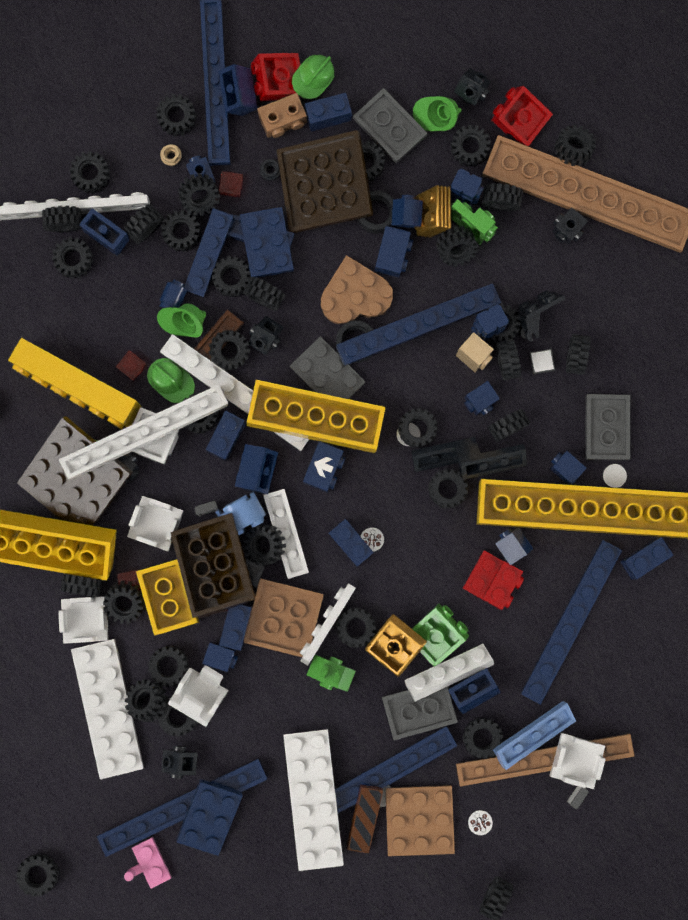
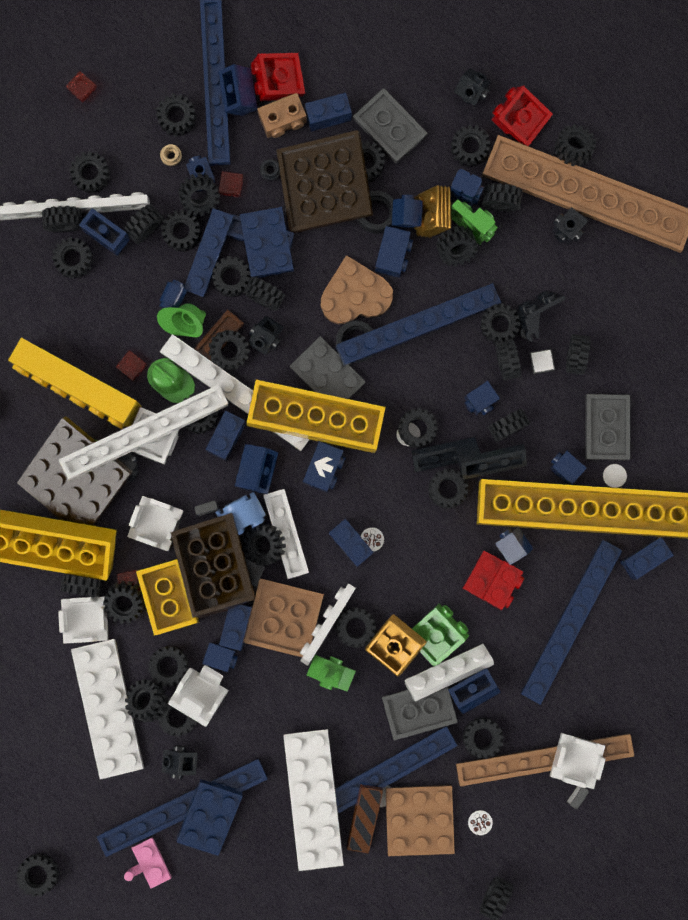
bright green piece [292,55,334,99] -> none
bright green piece [413,96,462,131] -> none
tan brick [456,332,493,372] -> none
dark blue brick [471,304,509,341] -> none
medium blue plate [493,701,576,770] -> none
none -> clear red plate [66,71,97,103]

